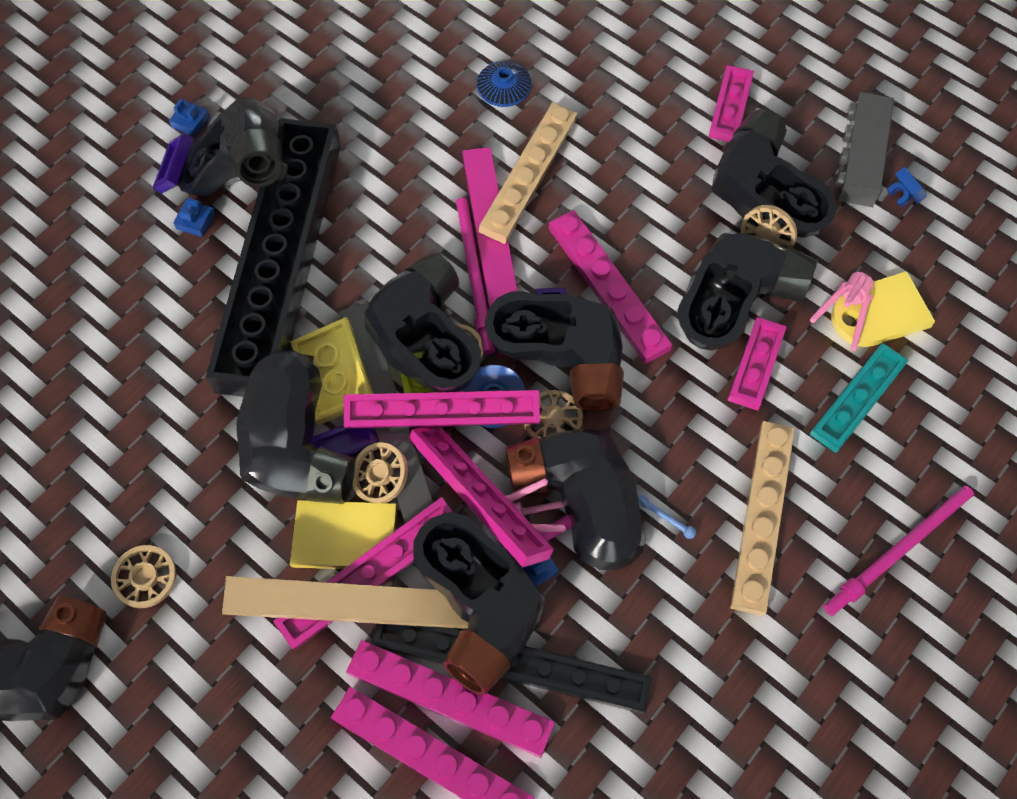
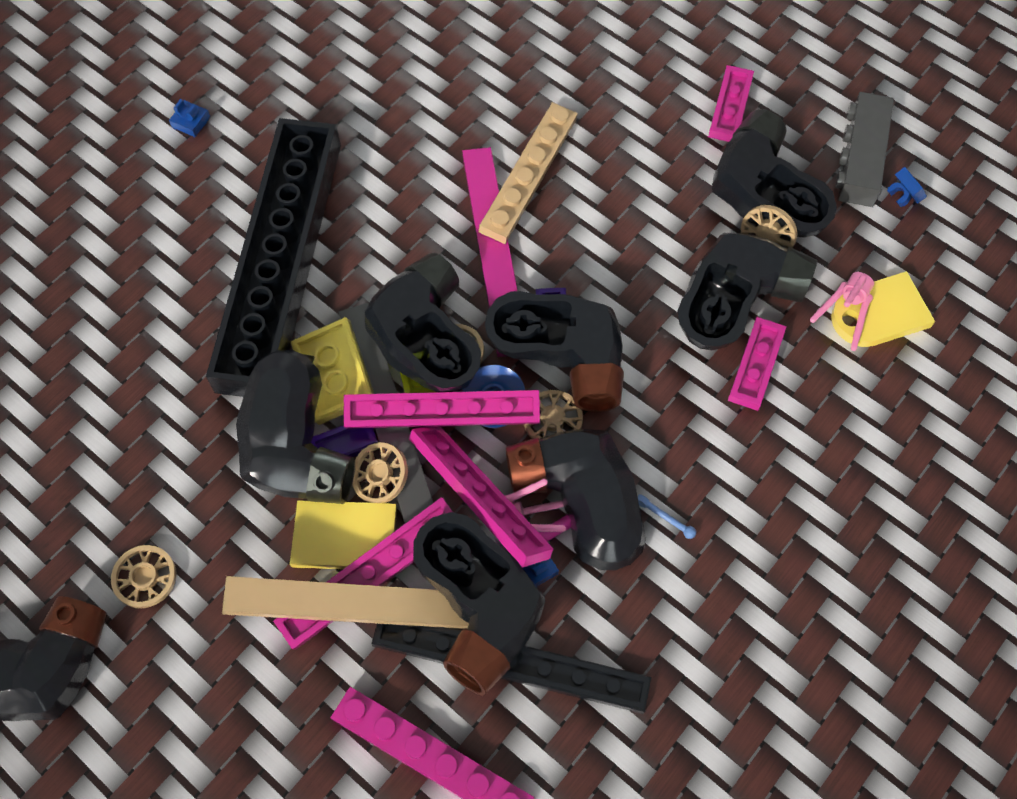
dark purple tile [153,133,193,194] -> none
blue tile [173,198,215,237] -> none
black piece [179,97,287,198] -> none
dark pink plate [346,640,555,758] -> none
dark pink bar [456,198,495,355] -> none
dish [477,61,532,107] -> none
dark pink plate [549,210,672,364] -> none
tan plate [730,421,795,616] -> none
teal tile [810,343,909,453] -> none
dark pink bar [823,486,974,616] -> none

